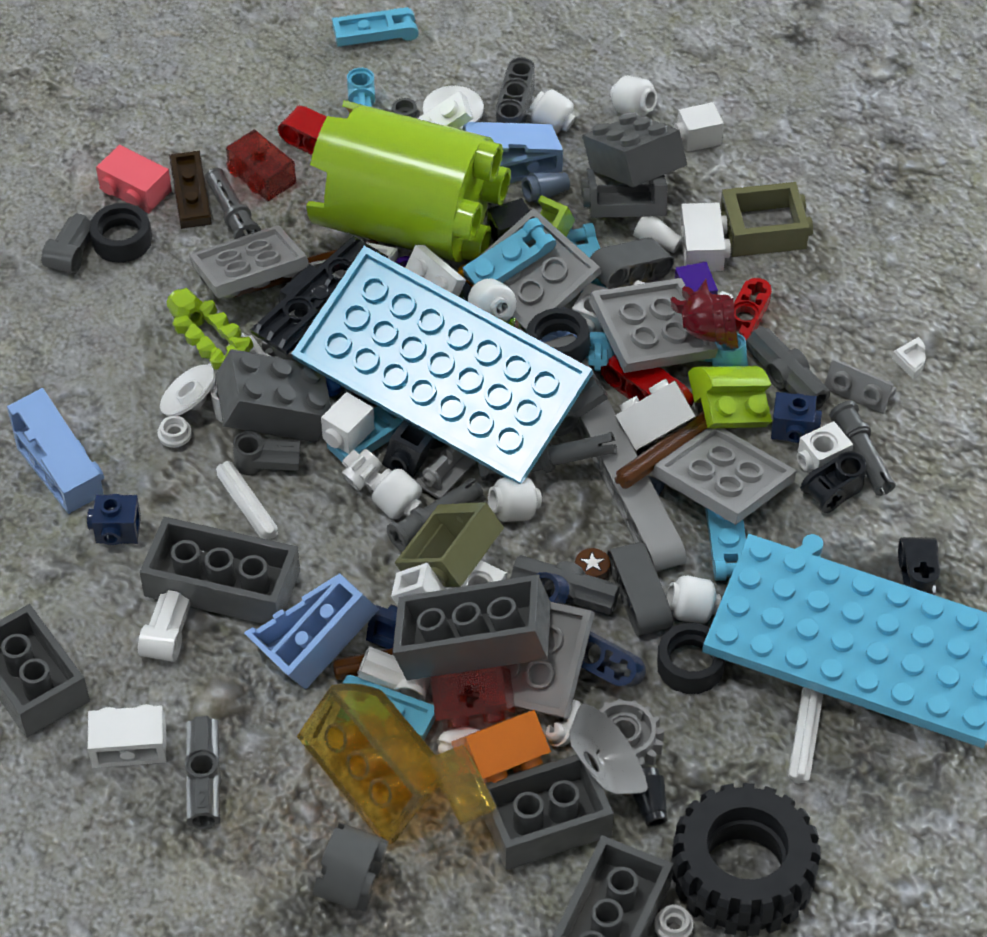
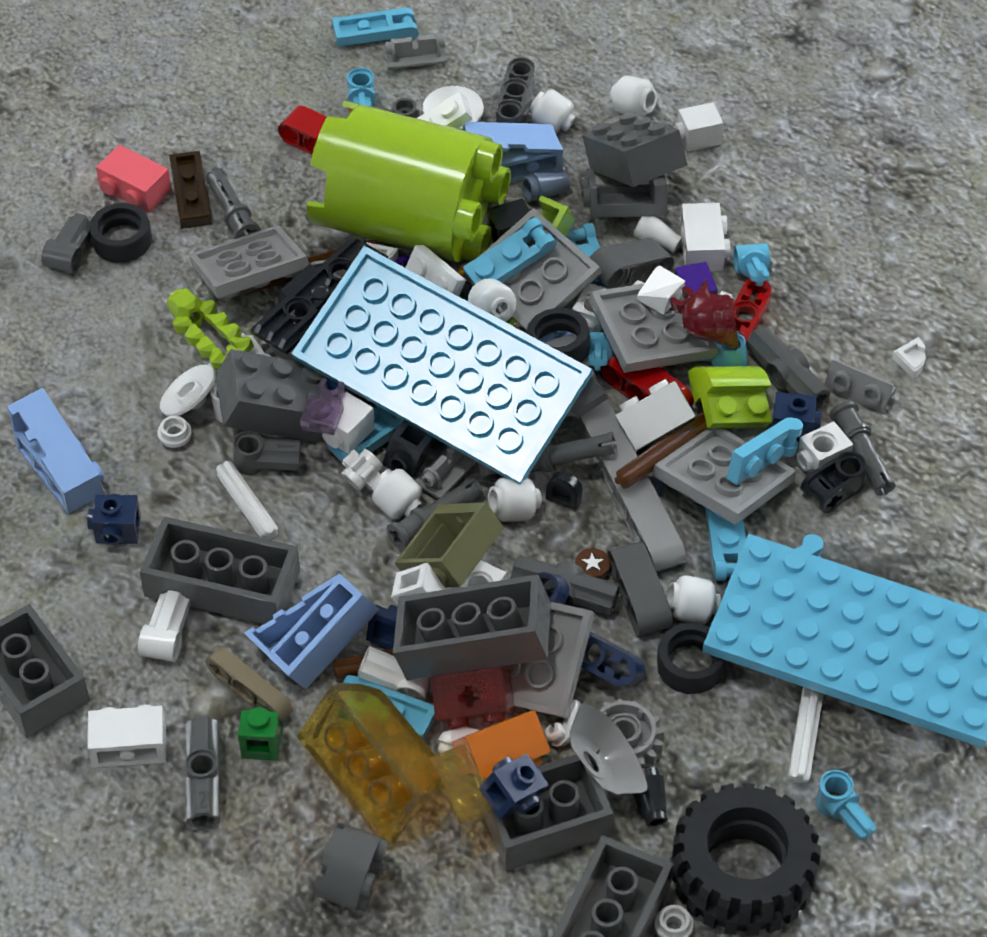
clear red brick [226,129,296,202] -> none
olive window [720,182,813,257] -> none
black piece [898,537,940,595] -> none
none -> dark tan beam [205,647,293,723]
none -> green brick [238,707,282,761]
none -> clear purple plate [300,378,345,435]
none -> light grey hinge [384,33,447,70]
none -> dark blue brick [478,754,549,820]
none -> black tile [545,472,583,510]
none -> white slope [636,266,685,315]
none -> medium azure plate [726,417,803,485]
none -> medium azure axle [733,243,770,286]
none -> medium azure axle [816,770,876,840]

